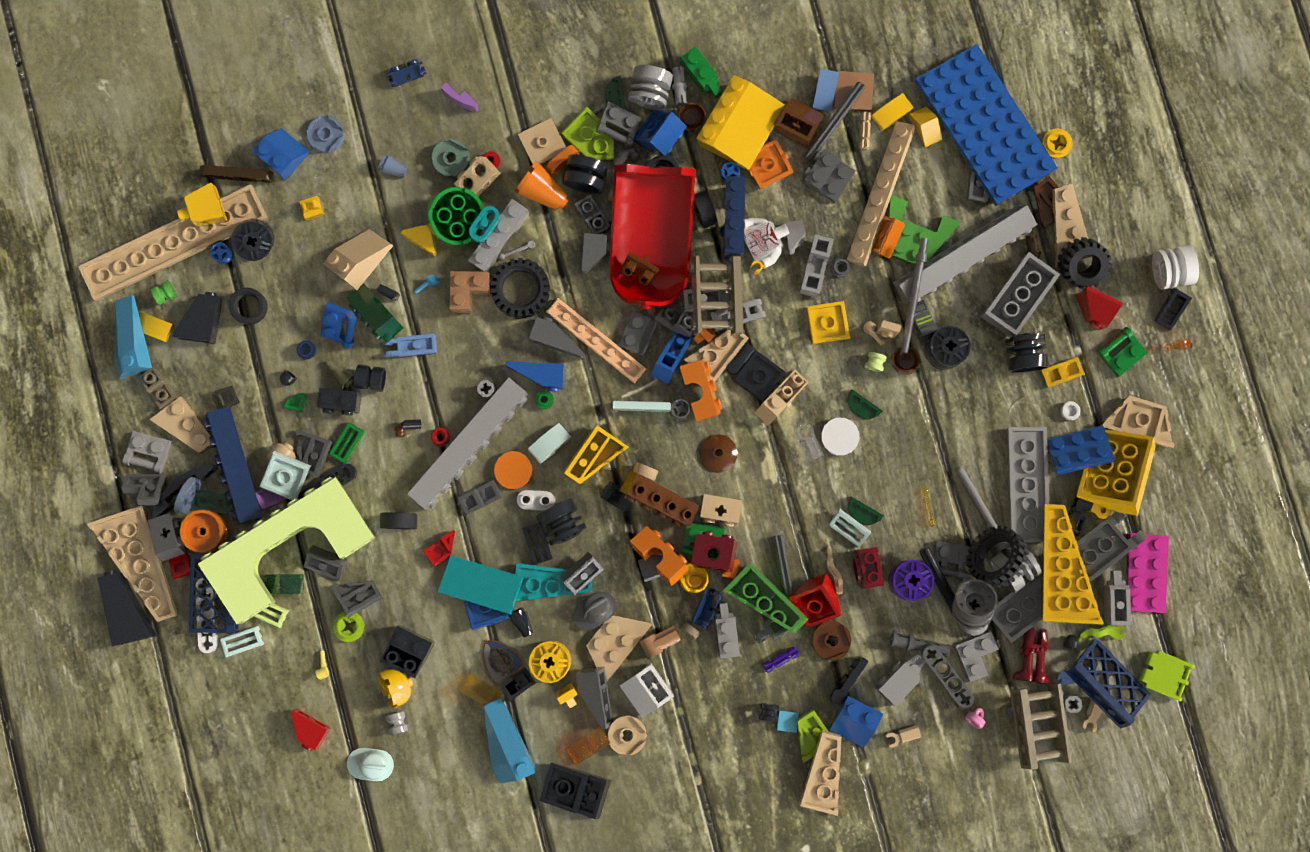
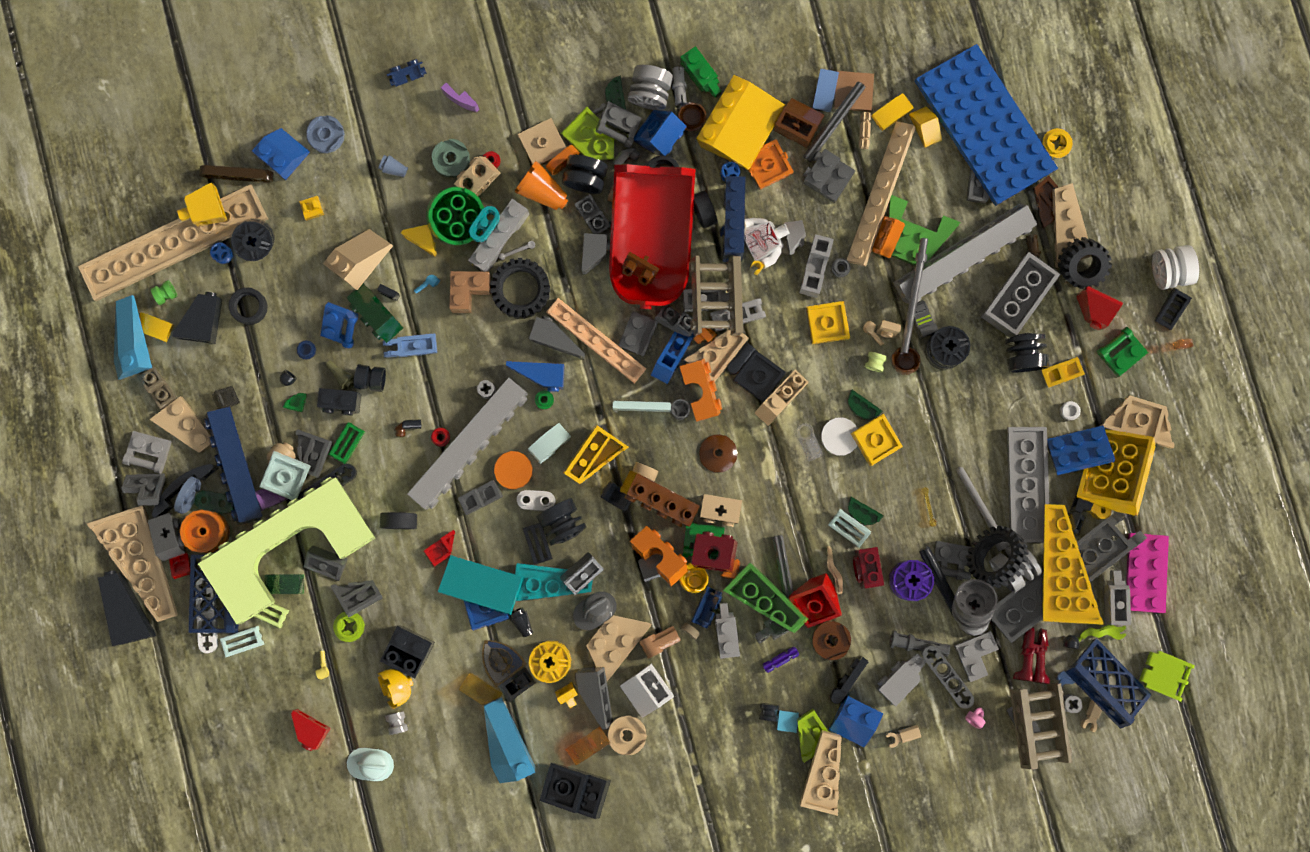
none -> yellow tile [850,414,903,466]

